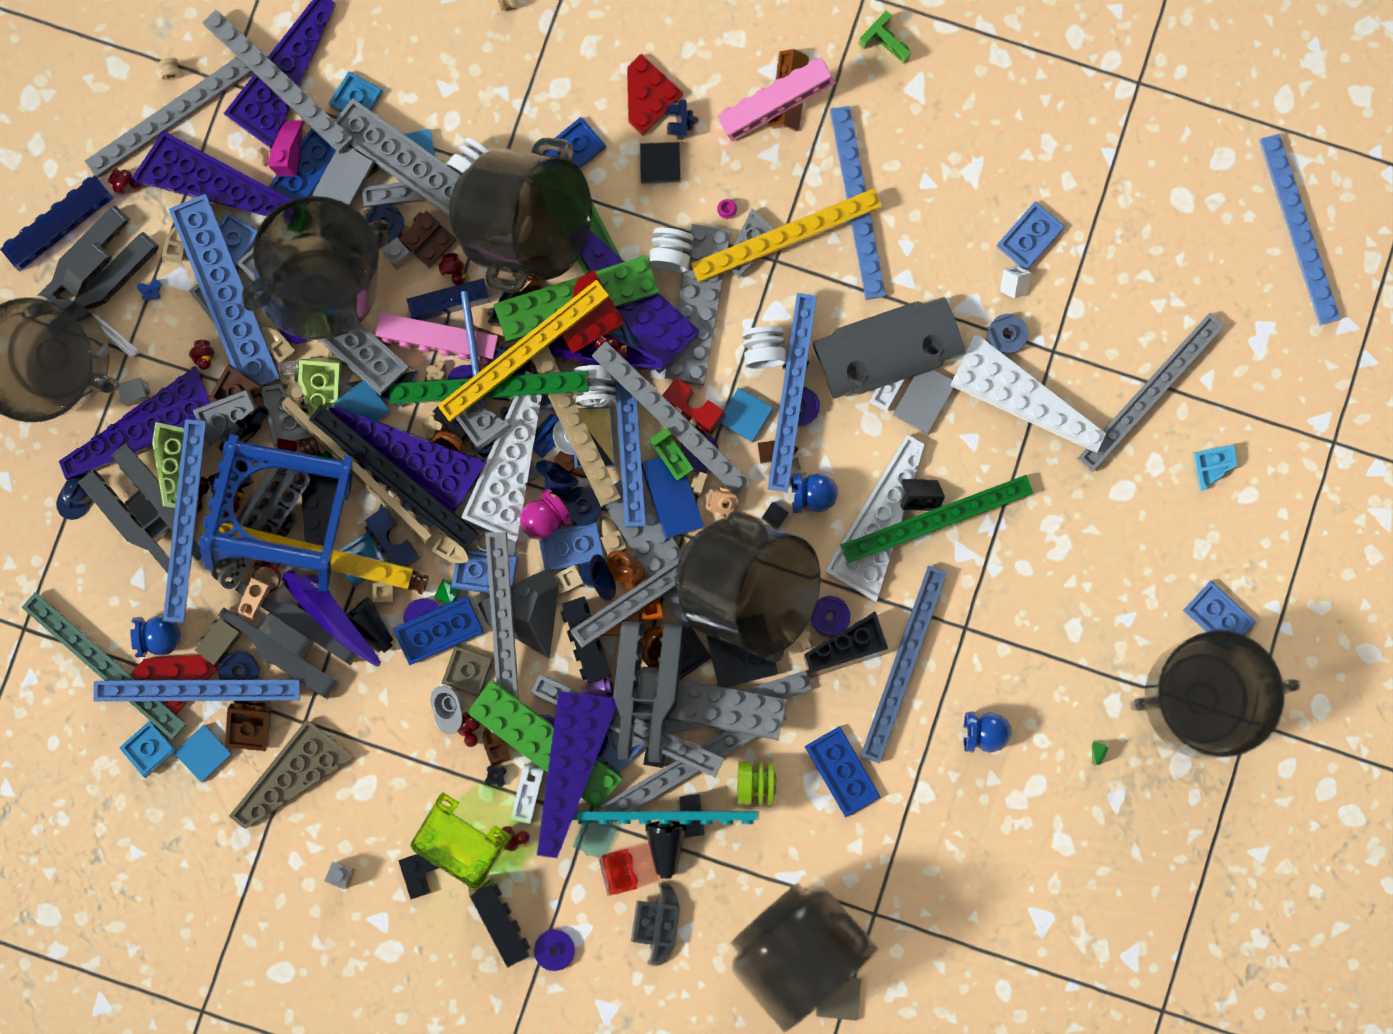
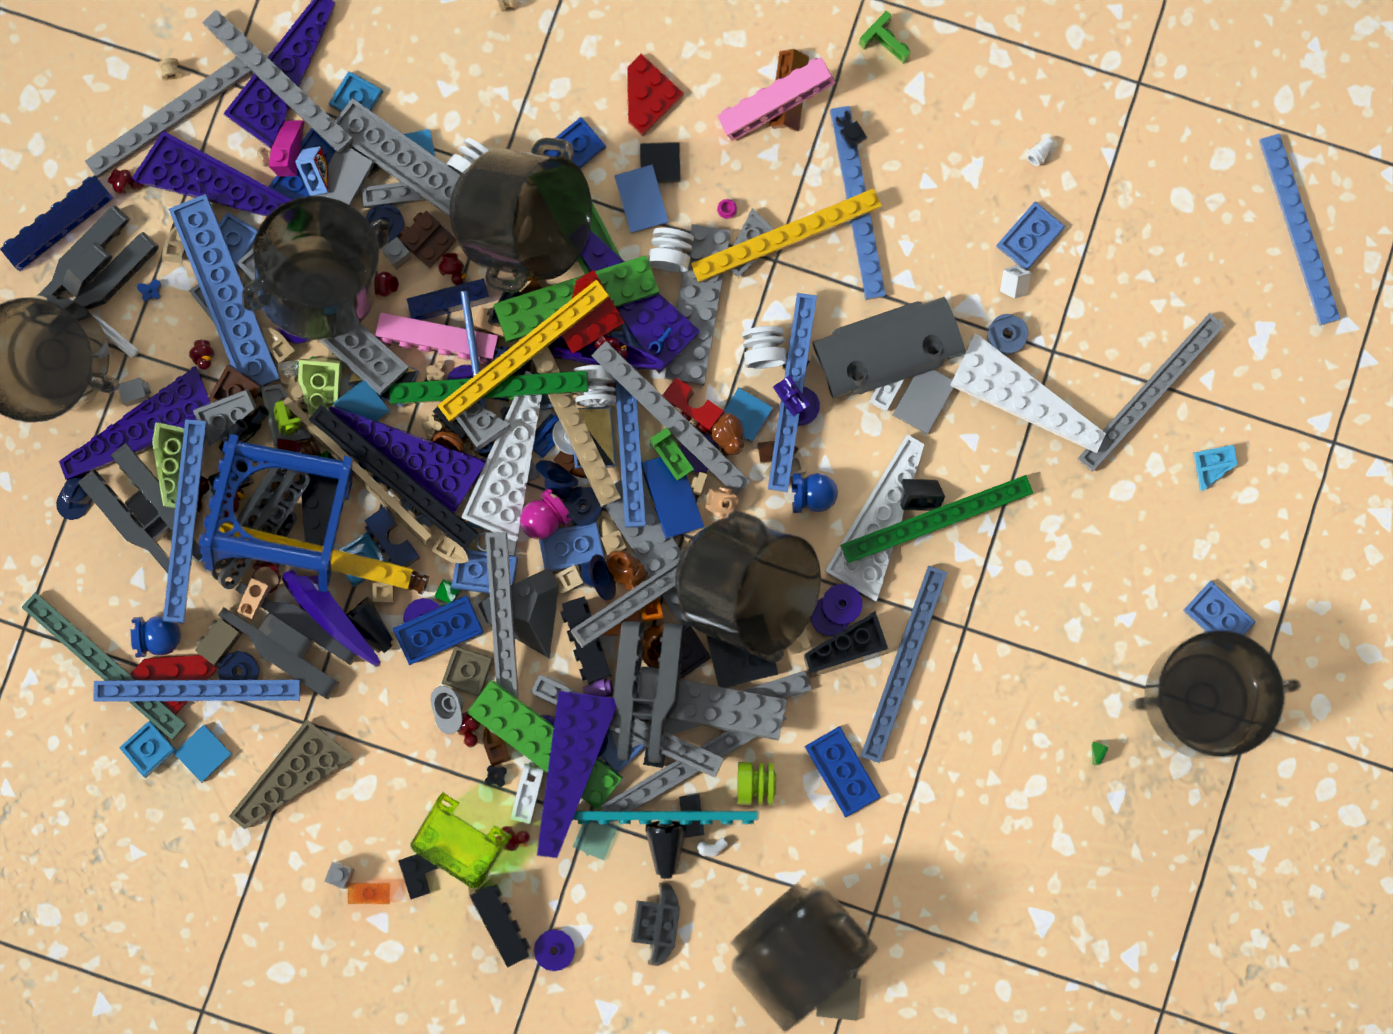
reddish brown plate [225,701,271,751] -> none
clear red bracket [598,849,638,896] -> none
dark blue hips [667,100,699,140] -> none
black plate [761,501,789,530] -> none
blue tile [963,711,1012,753] -> none
none -> lime bracket [273,401,301,436]
none -> light blue slope [295,147,329,196]
none -> clear orange plate [348,883,390,904]
none -> dark red animal [367,271,399,299]
none -> medium blue tile [614,165,669,233]
none -> blue hand [649,327,672,353]
none -> white arm [697,838,728,857]
none -> dark orange hair [712,413,744,456]
none -> dark purple hips [773,375,810,417]
none -> dark purple plate [822,584,862,624]
none -> black plate [835,111,867,149]
none -> white cone [1027,137,1054,166]

